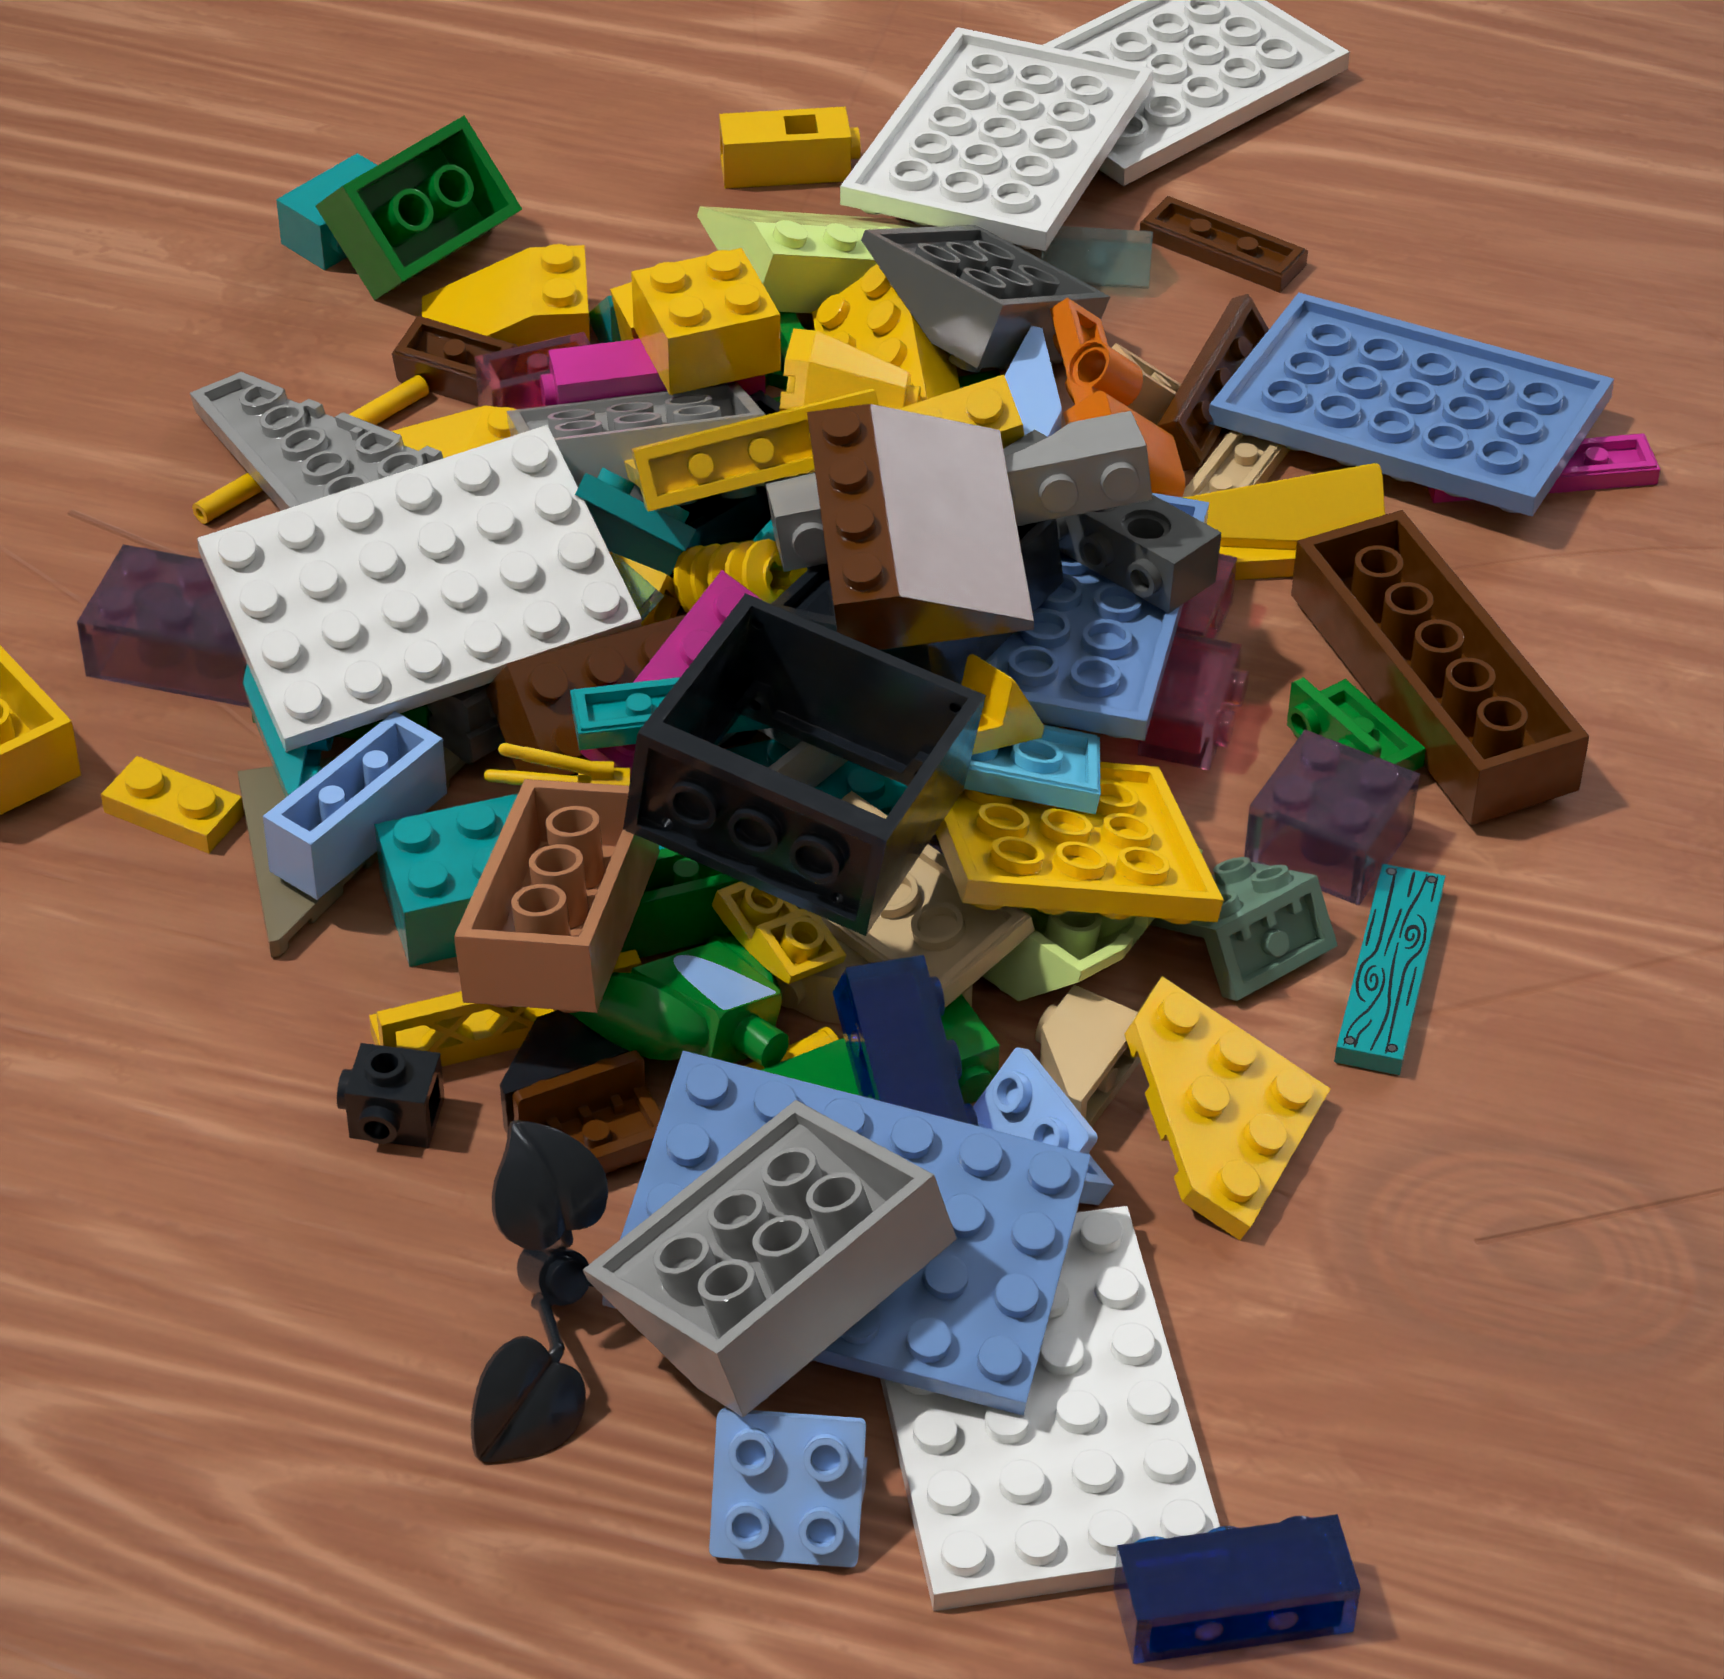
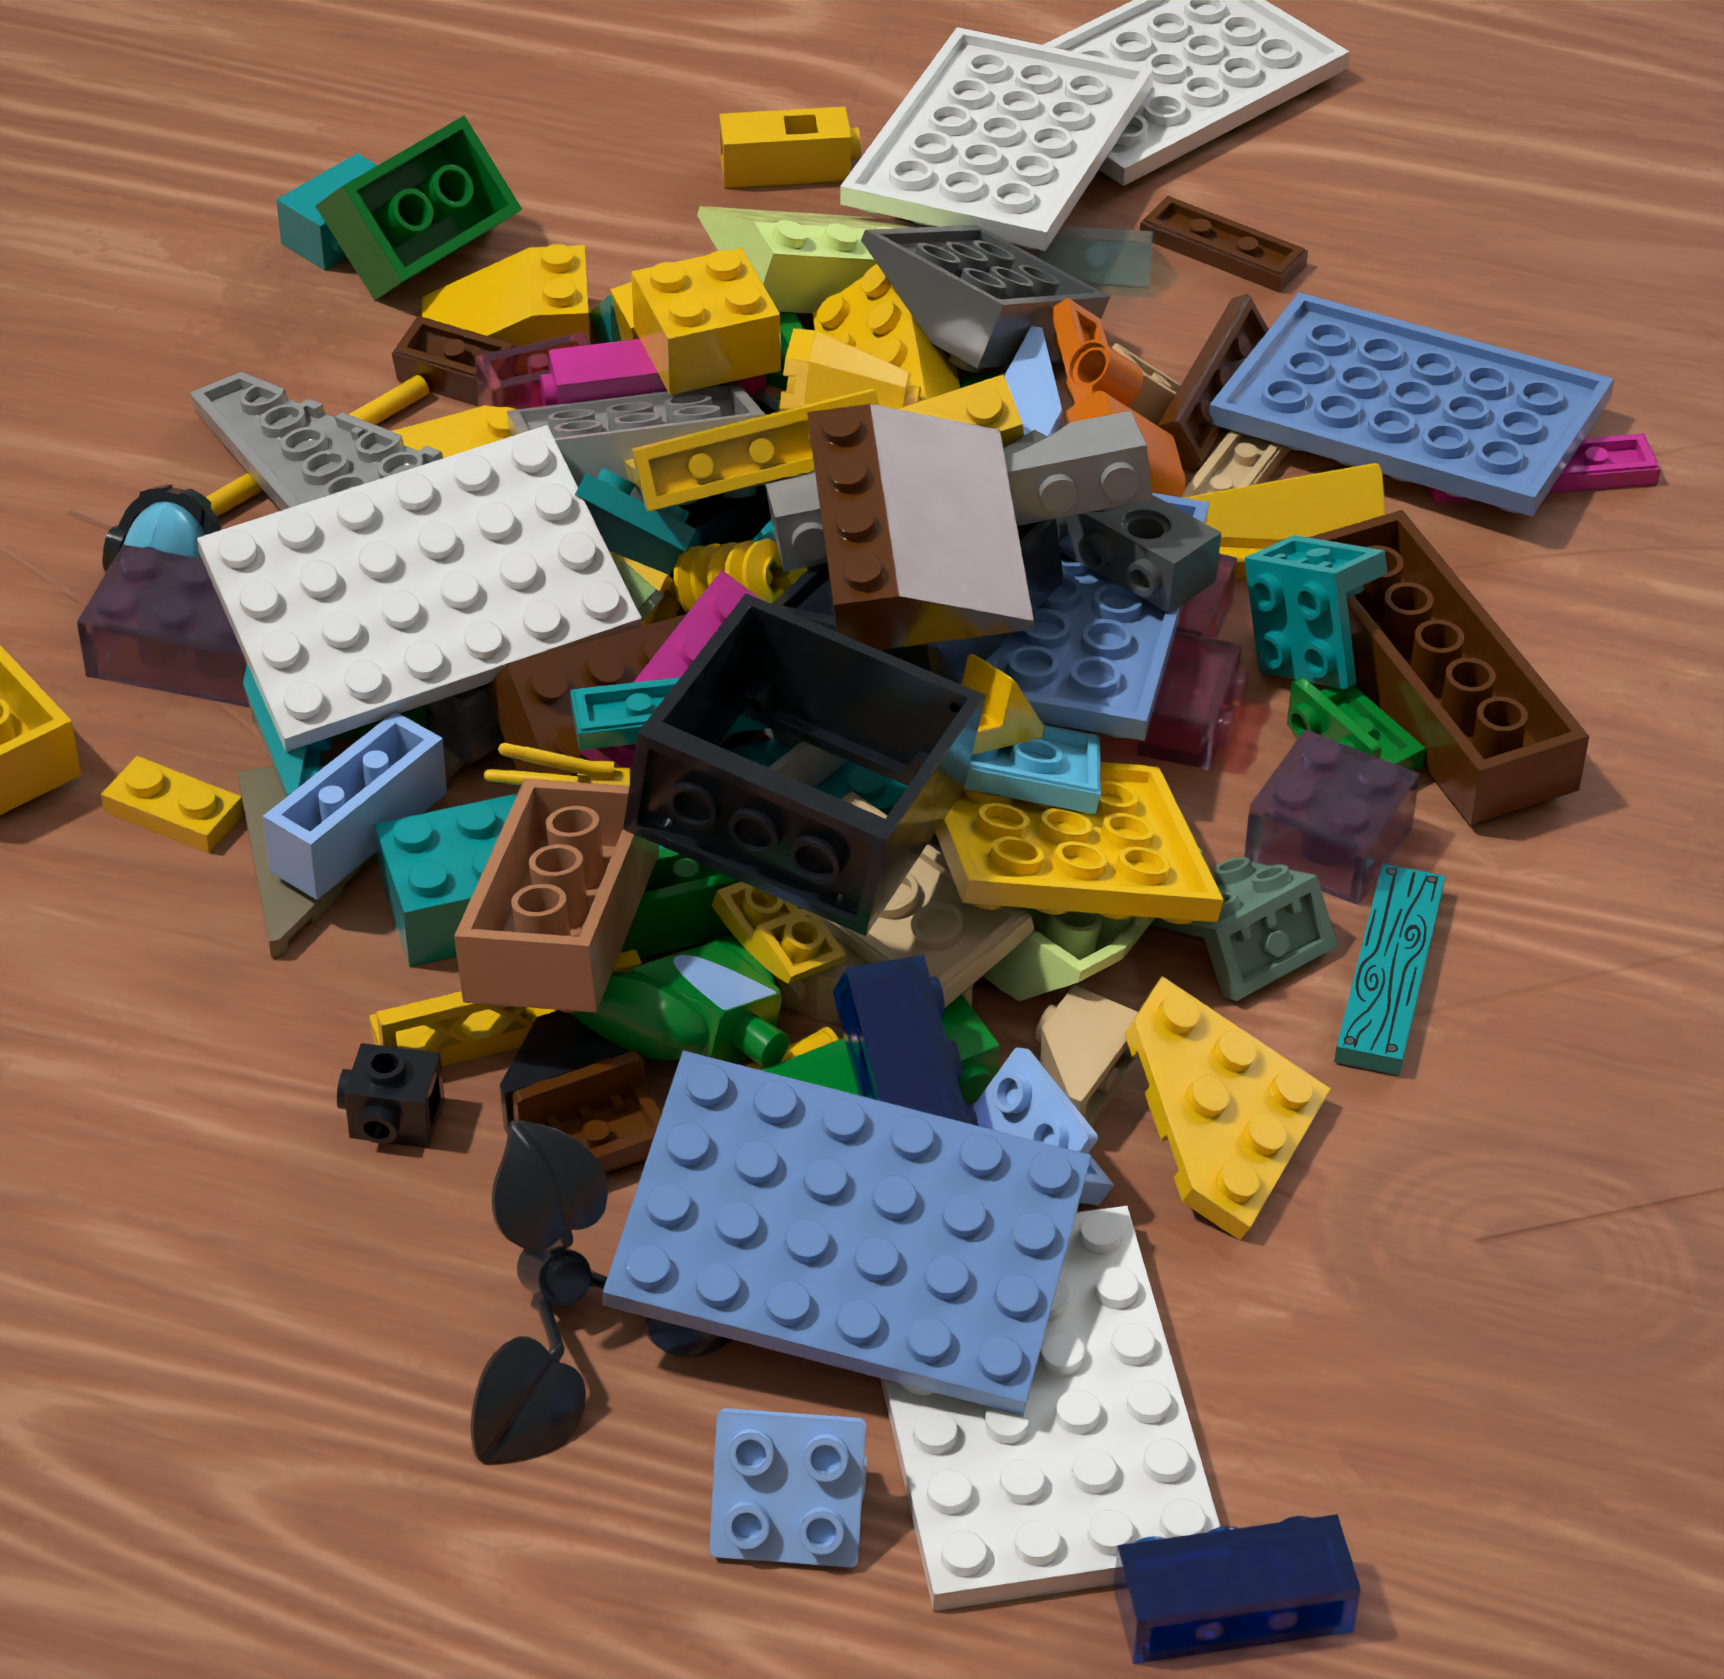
light grey slope [583,1100,957,1417] -> none
none -> cap [102,484,222,598]
none -> teal bracket [1244,535,1387,689]

